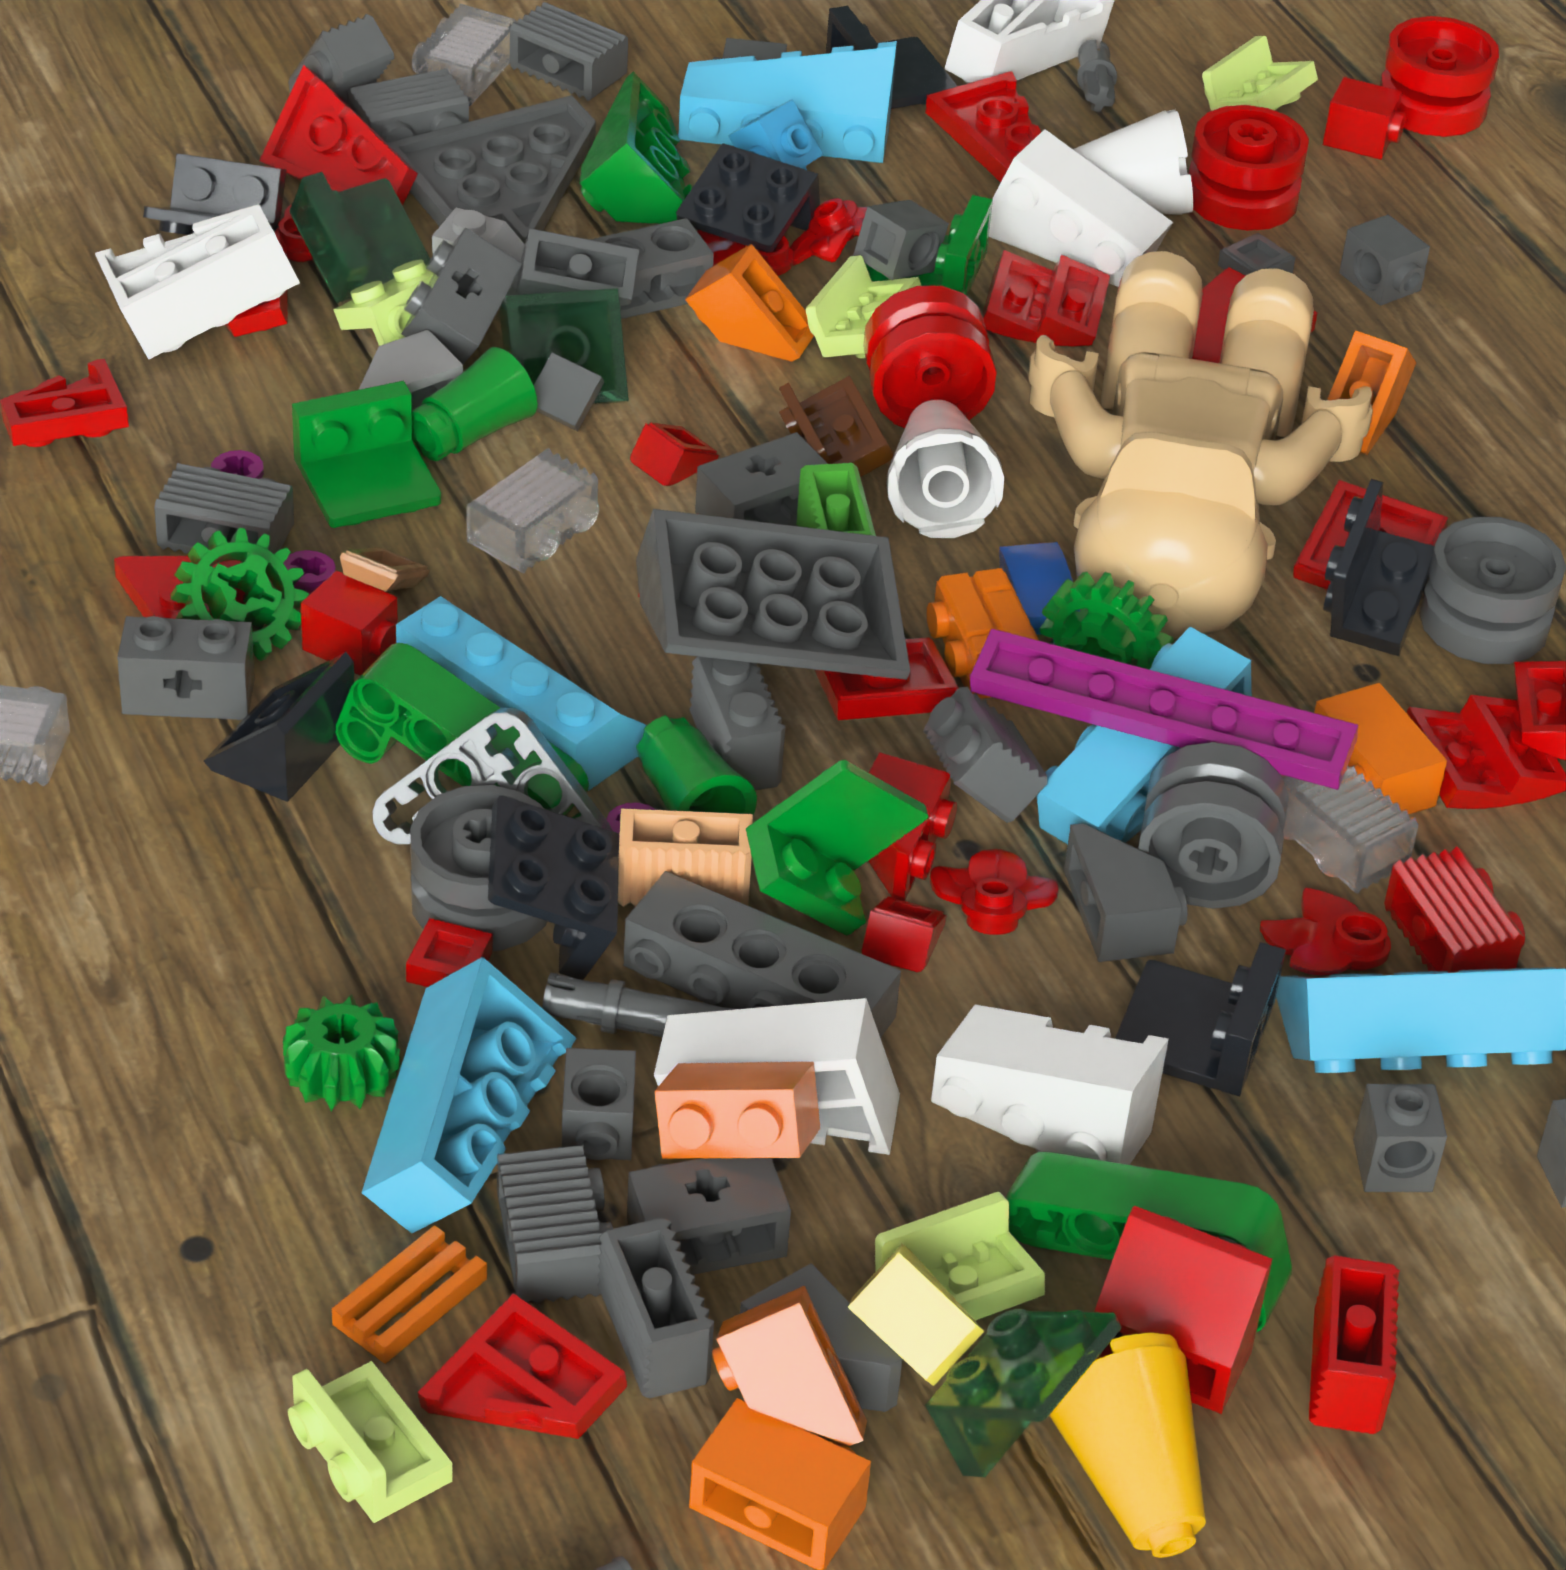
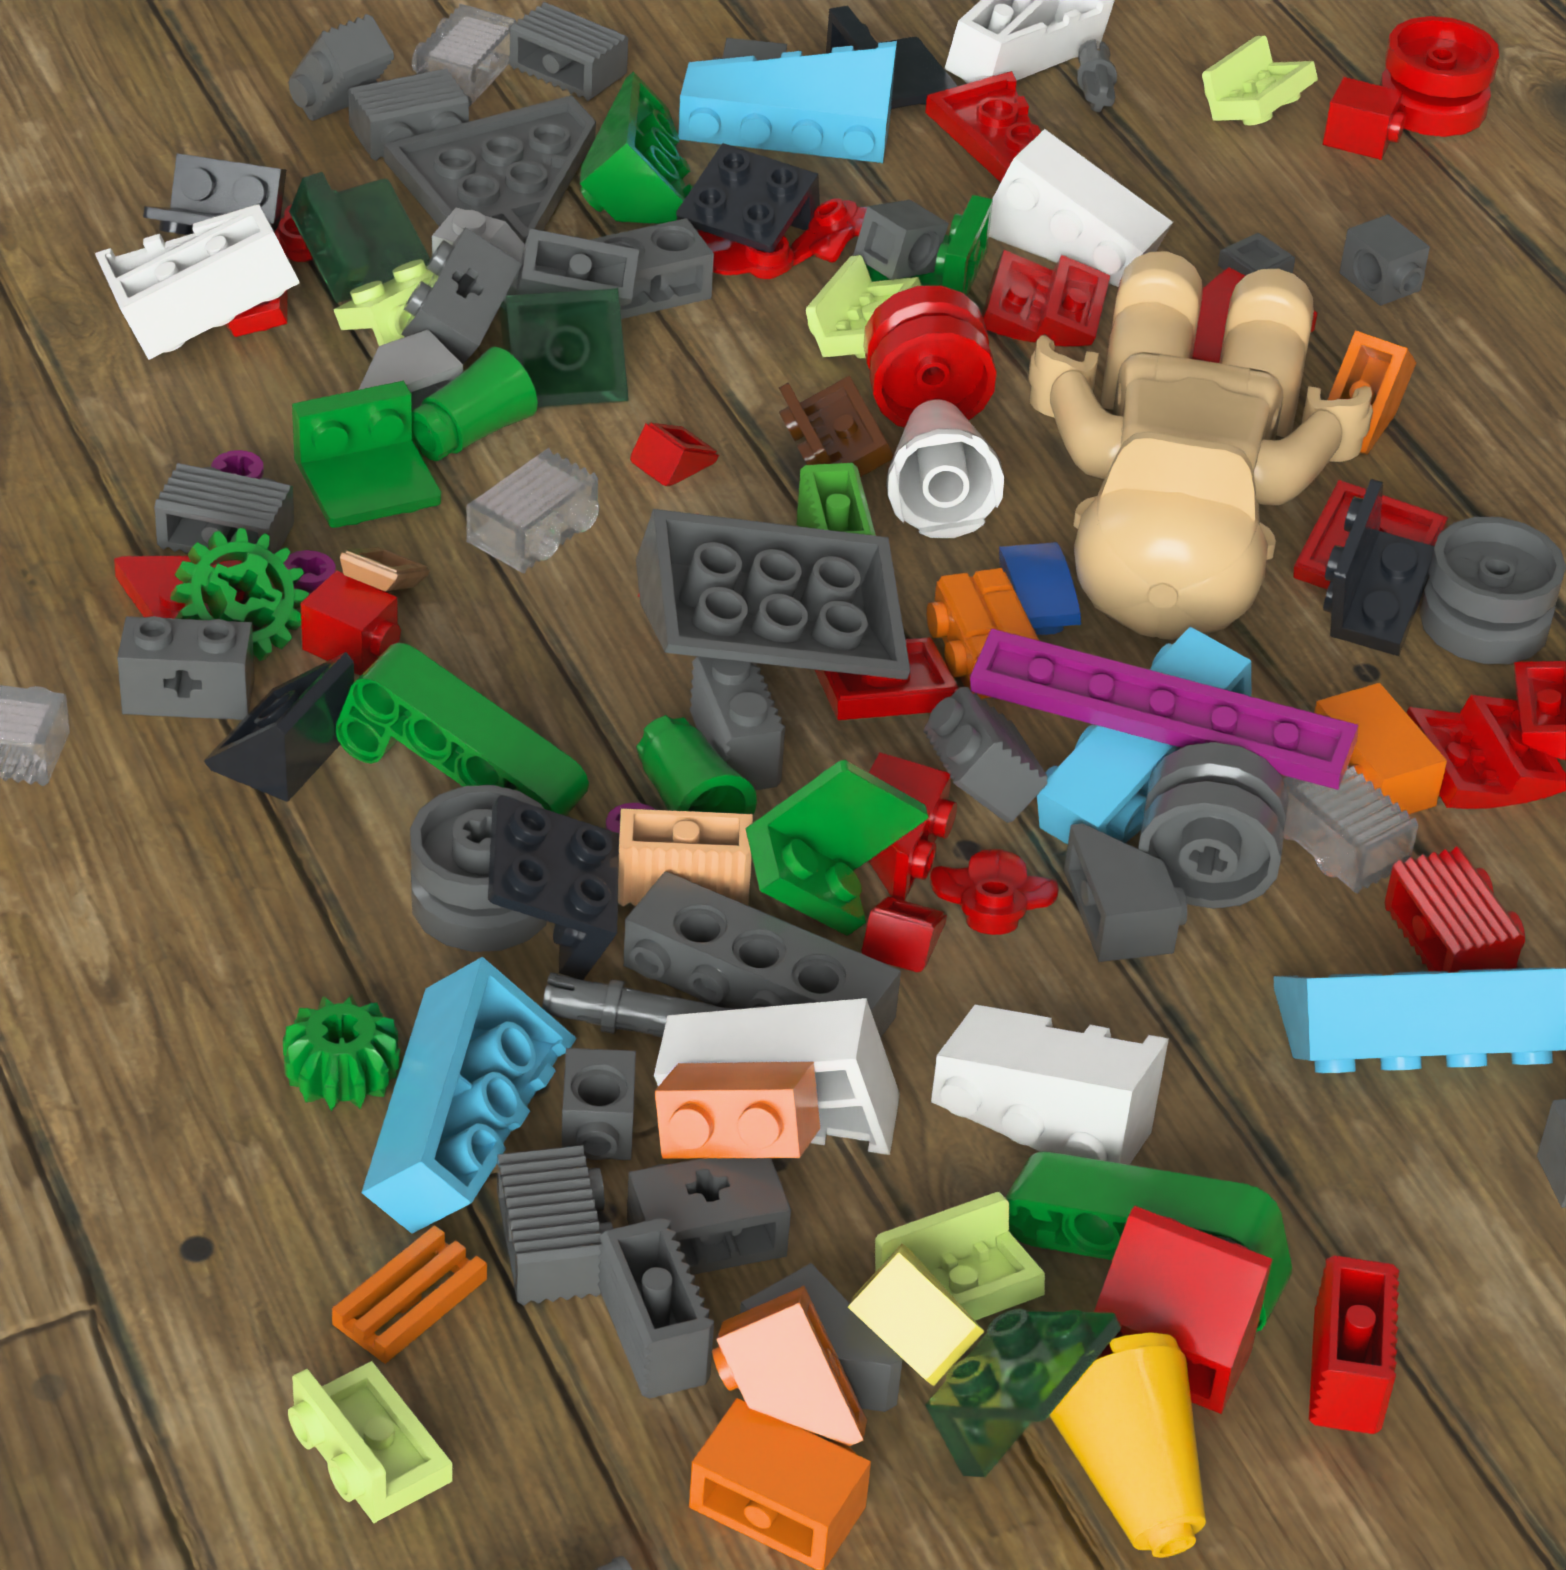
red wing [0,358,129,447] -> none
red wing [259,65,418,222] -> none
beam [372,708,613,845] -> none
medium azure wedge [396,596,647,791] -> none
red plate [406,918,493,987] -> none
red wing [417,1293,627,1439] -> none
dark grey tile [534,353,604,432] -> none
orange slope [685,244,814,362] -> none
dark grey brick [695,432,827,526] -> none
dark azure brick [728,99,823,170] -> none
green gear [1039,572,1173,670] -> none
white cone [1073,110,1193,215] -> none
black bracket [1115,942,1286,1097] -> none
red wheel [1188,105,1309,231] -> none
red plate [1260,887,1391,976] -> none
dark grey brick [1353,1084,1447,1192] -> none

